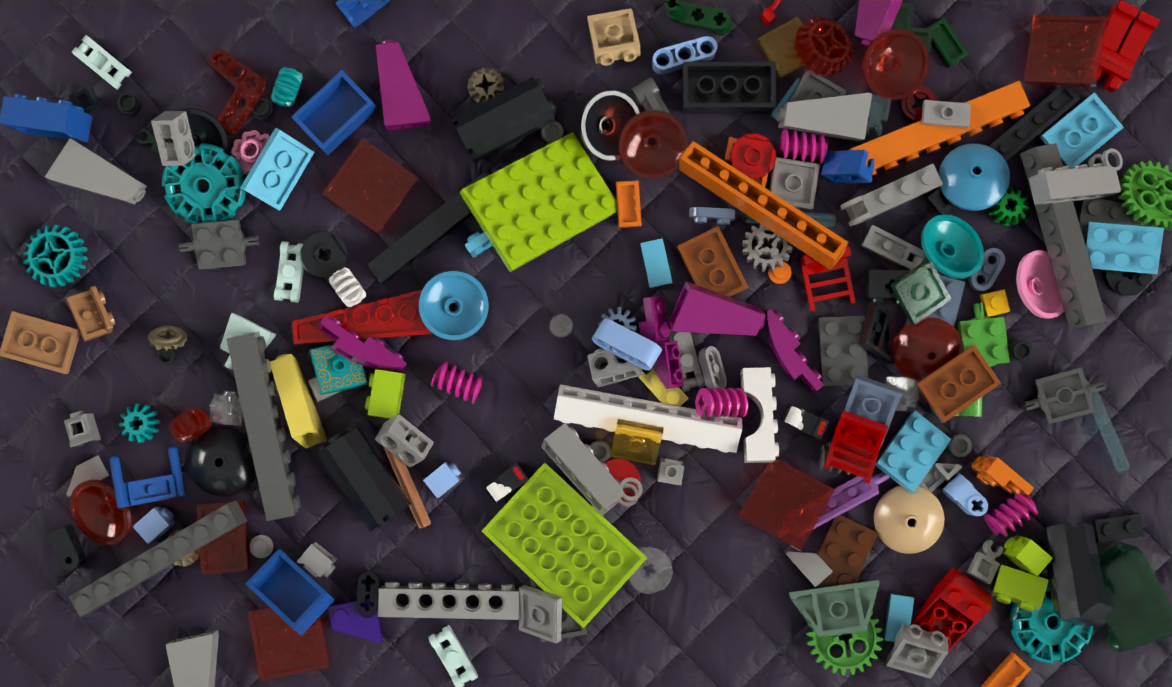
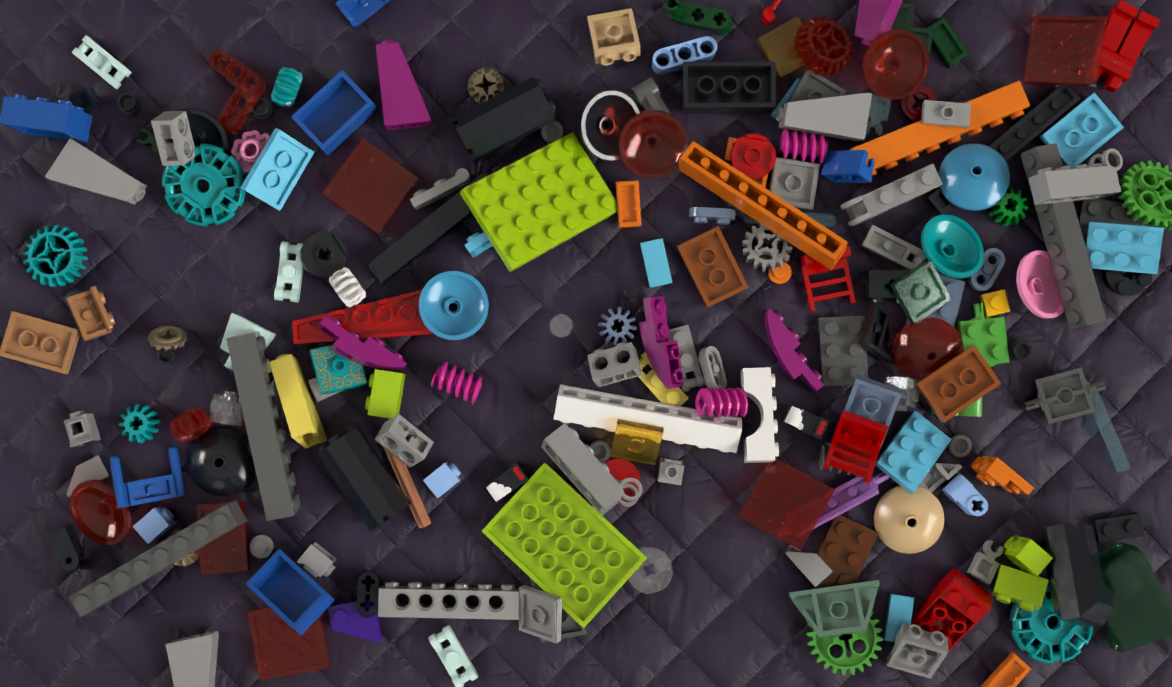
dark grey plate [179,219,259,270] -> none
light blue beam [592,319,662,371] -> none
magenta slope [668,281,766,336] -> none
dark pink piece [984,494,1039,537] -> none
none -> light grey plate [410,168,471,211]

